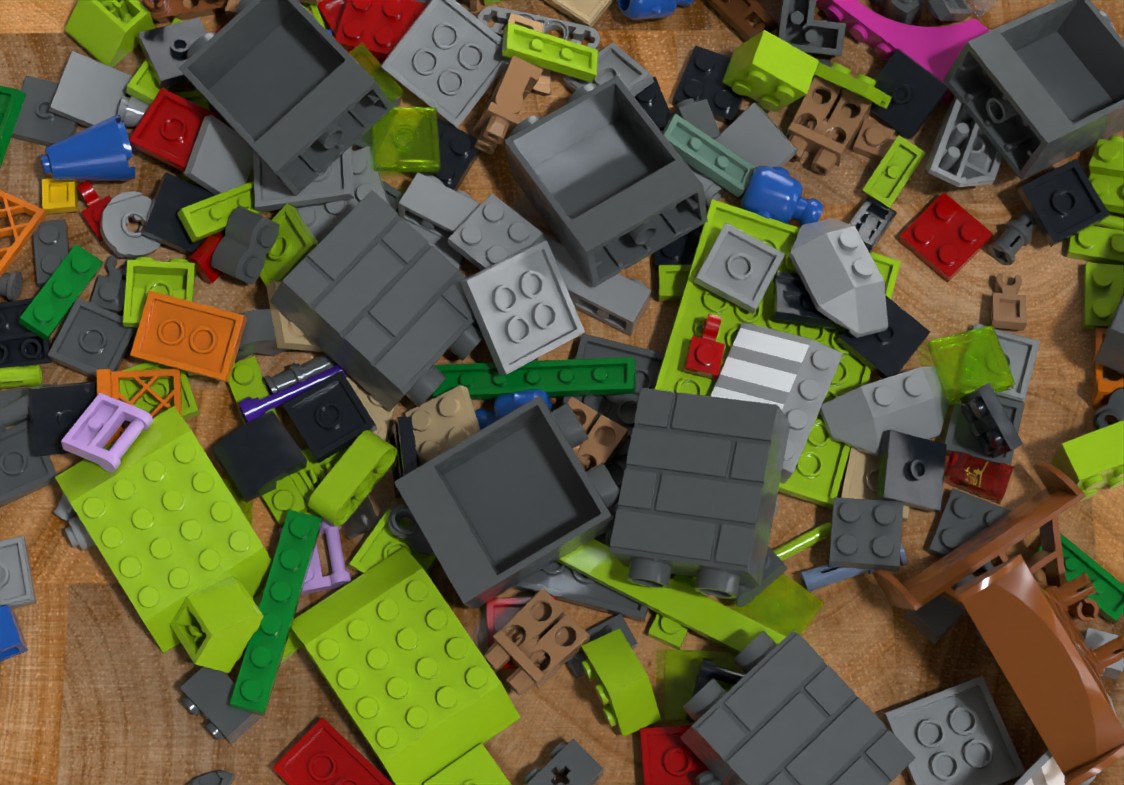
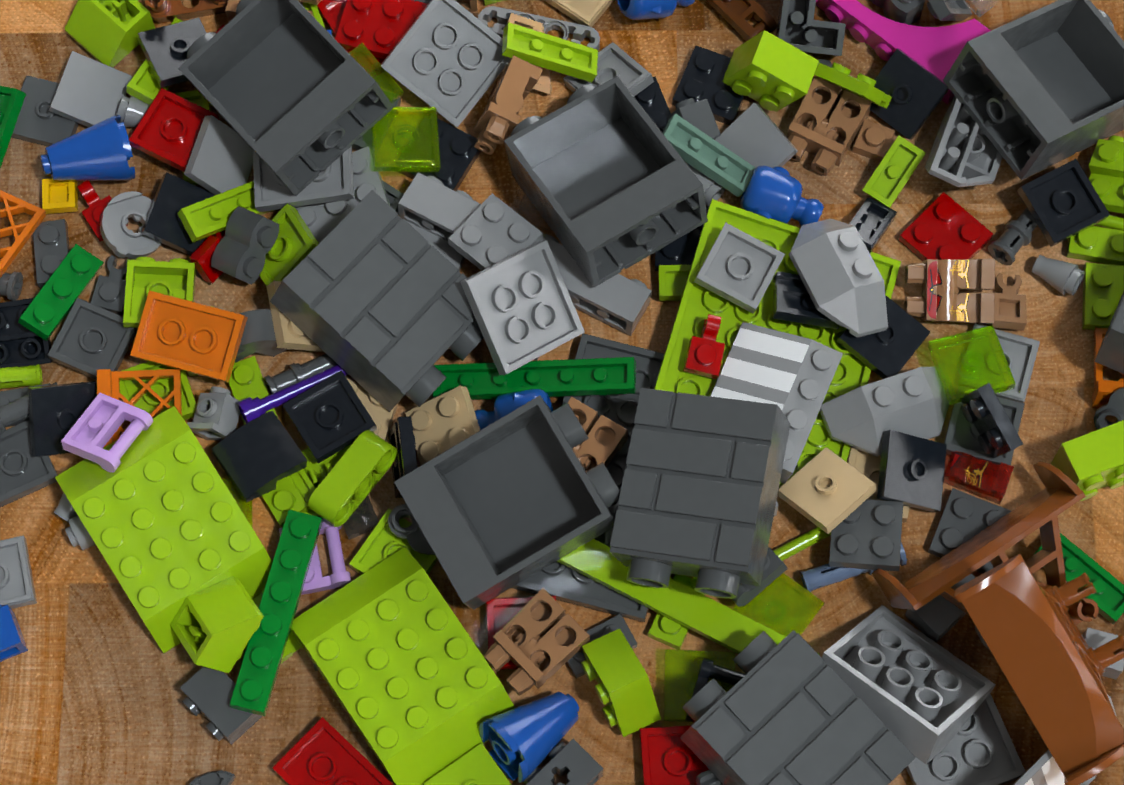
none -> light grey brick [187,386,240,440]
none -> blue cone [479,692,579,783]
none -> tan plate [778,447,877,534]
none -> light grey slope [822,605,996,764]
none -> medium nougat hips [904,259,995,324]
none -> light grey cone [1032,255,1085,295]

